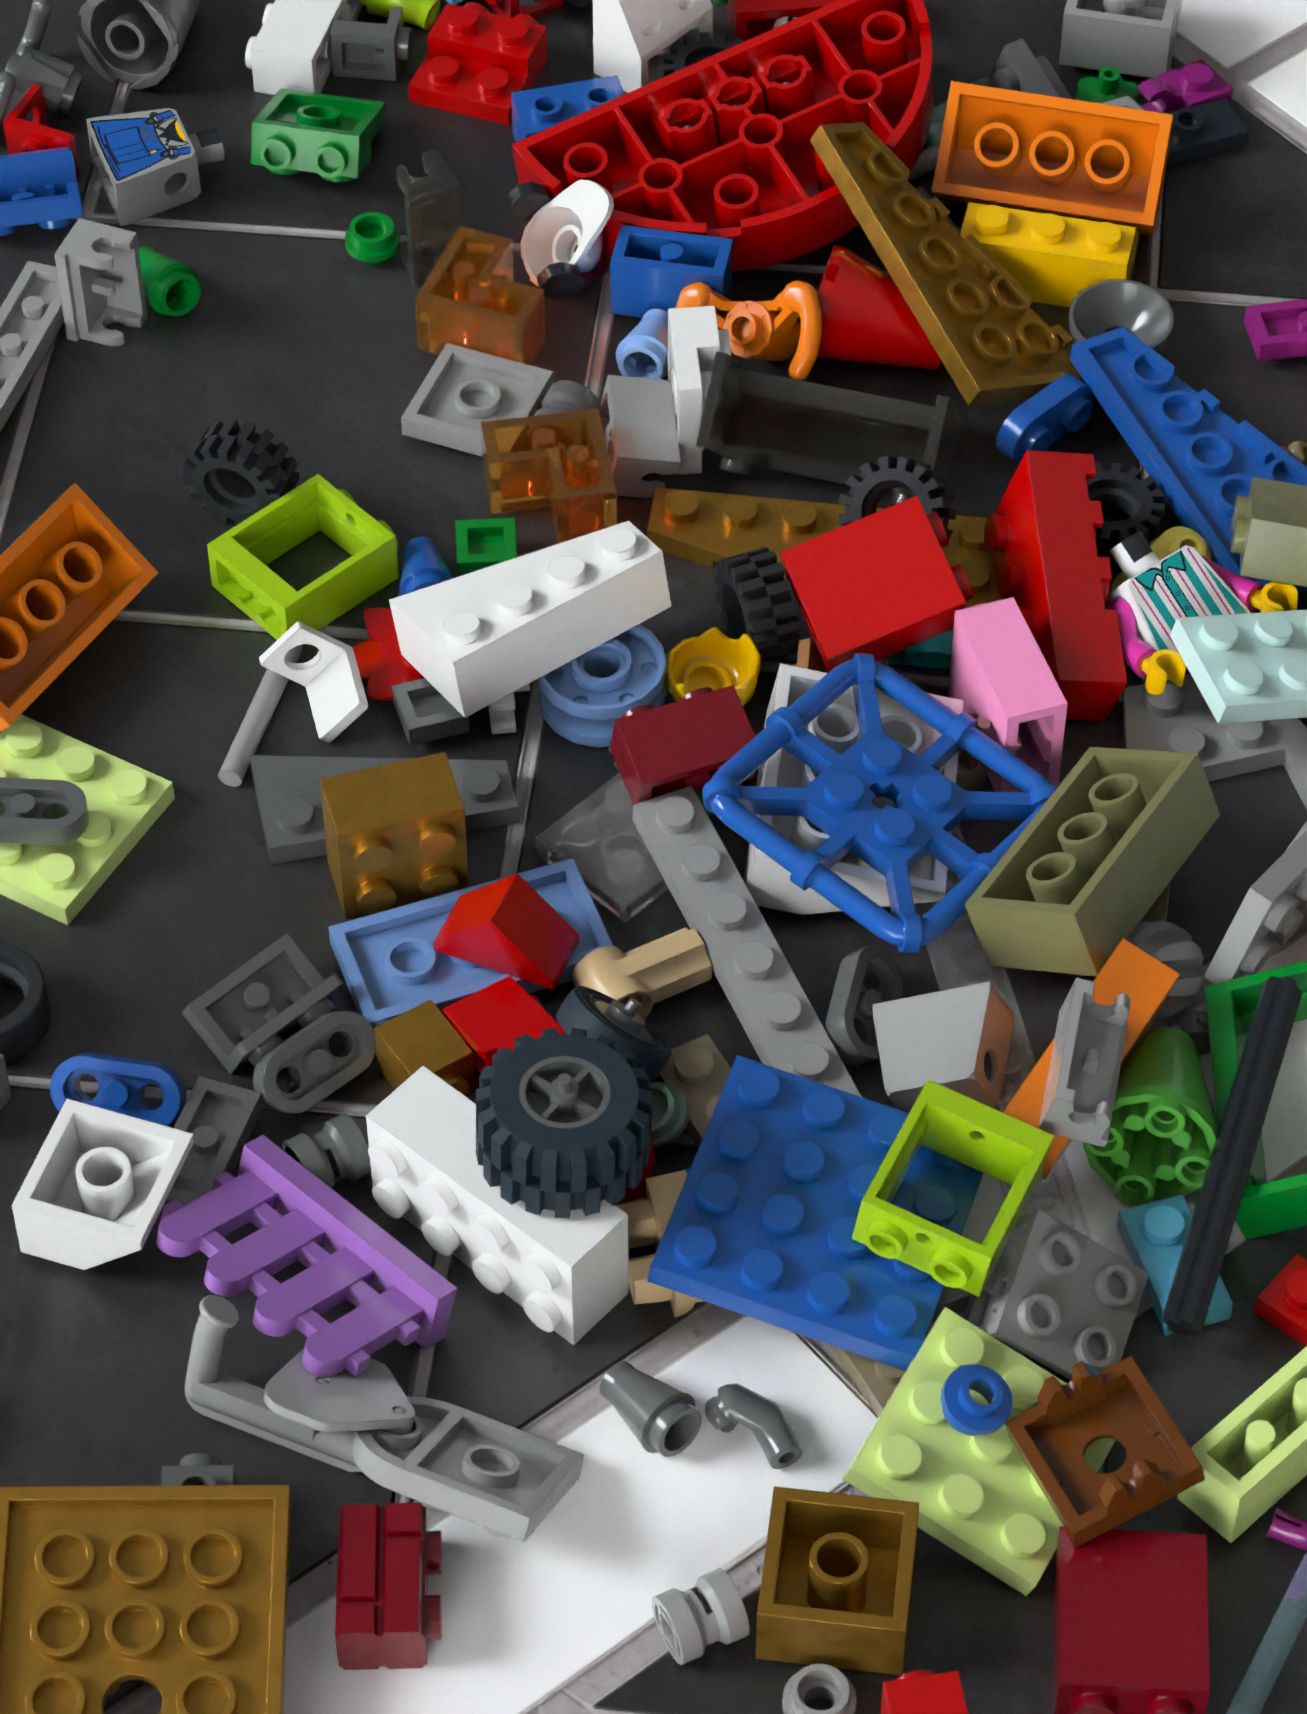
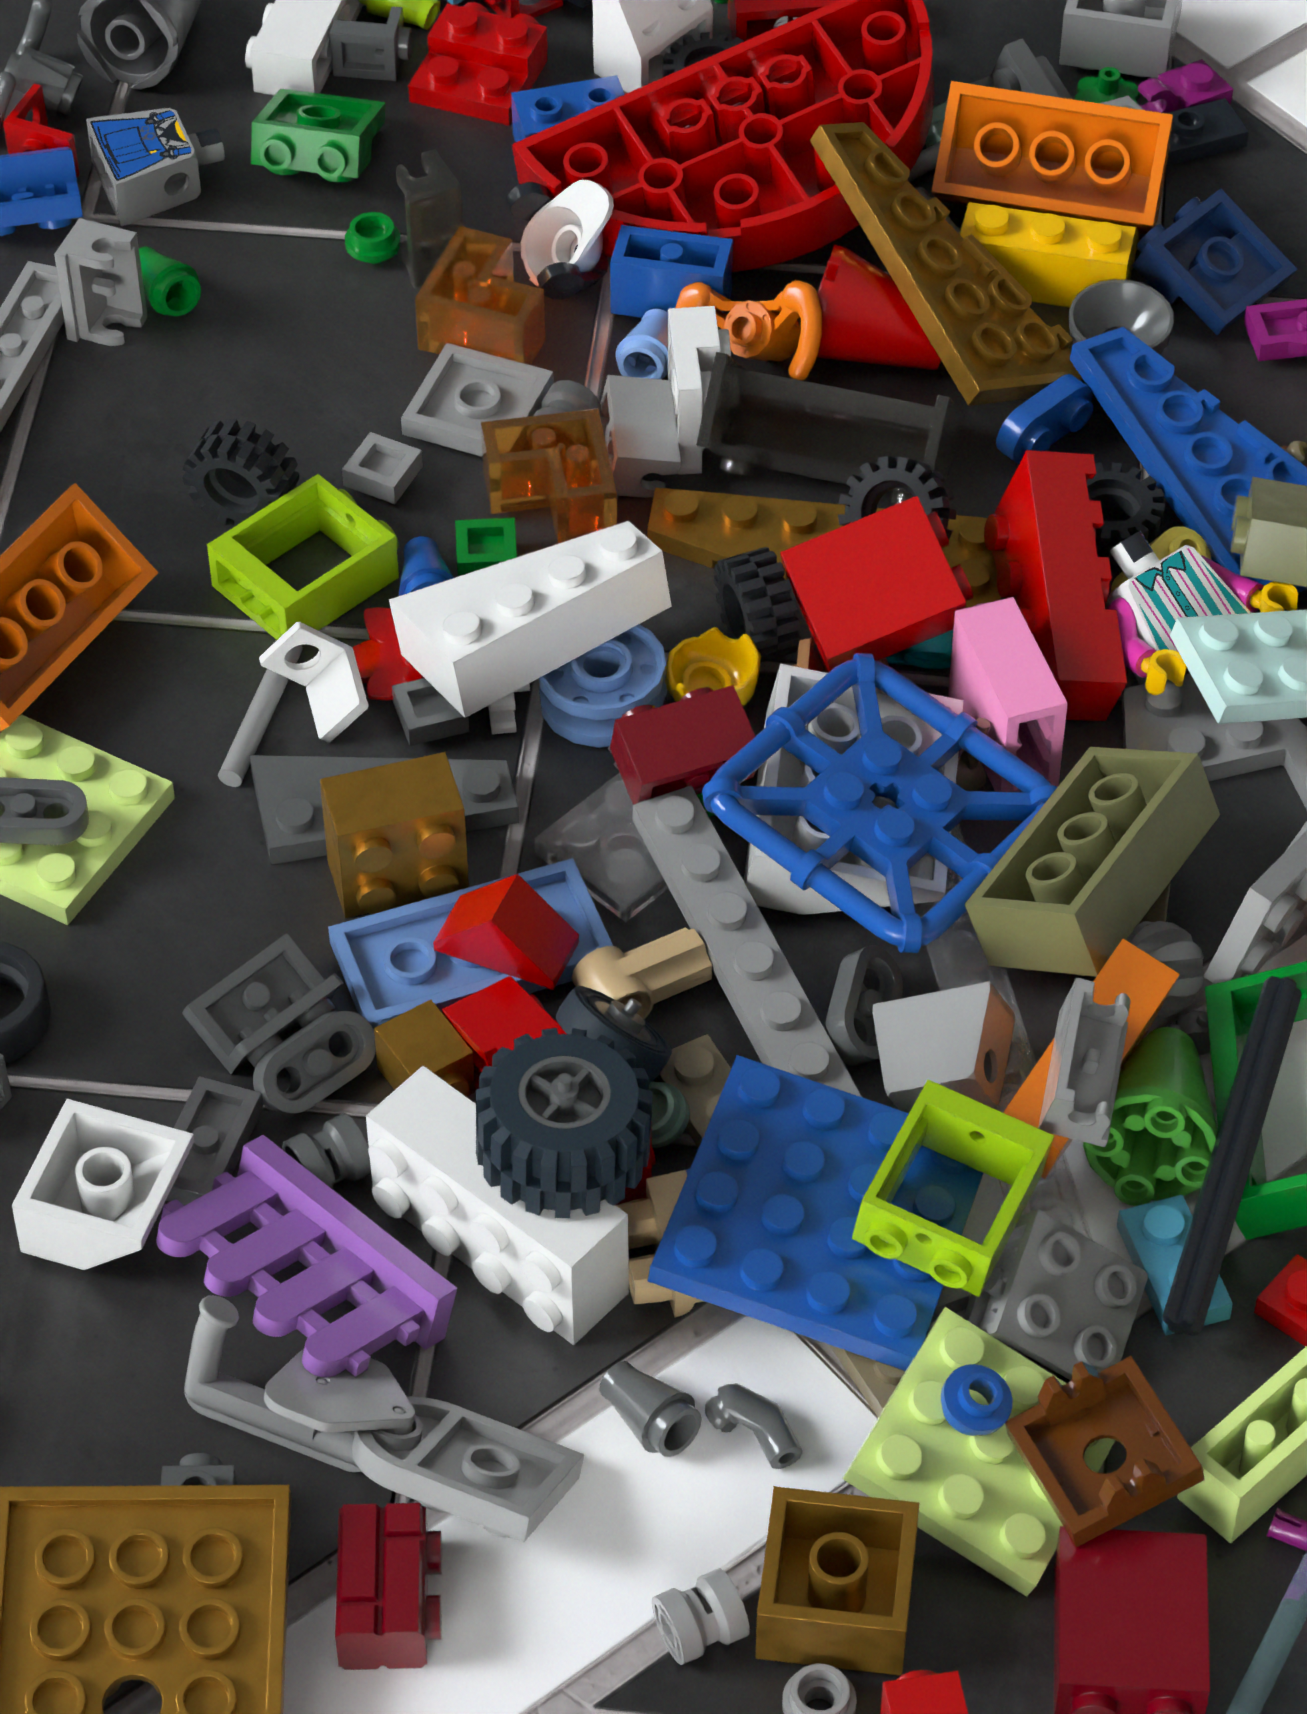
blue plate [50,1053,187,1126] -> none
none -> light grey plate [342,432,423,504]
none -> dark blue plate [1132,189,1297,335]

